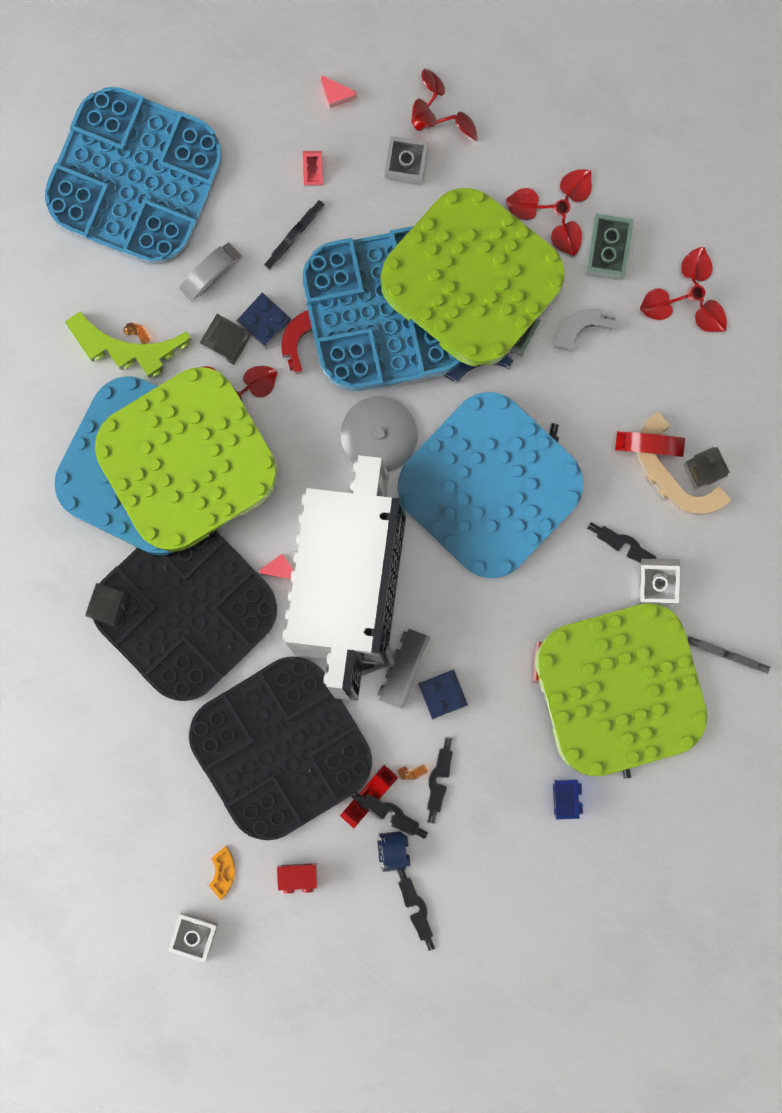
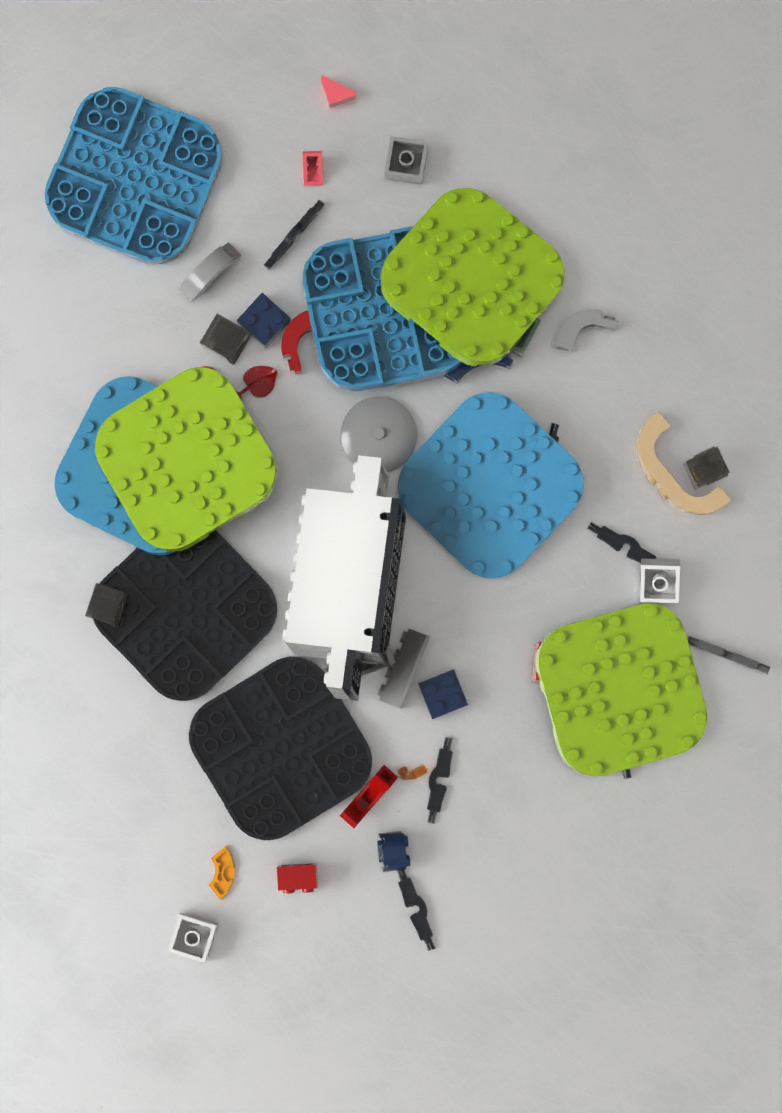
lime arch [65,311,192,378] -> none
clear orange arm [123,322,151,344] -> none
coral slope [259,554,293,579] -> none
black piece [351,791,428,839] -> none
red plant [411,68,477,141] -> none
red plant [506,169,592,256] -> none
clear blue brick [552,779,583,820] -> none
sand green brick [586,214,634,280] -> none
red arch [615,431,685,457] -> none
red plant [640,247,727,332] -> none

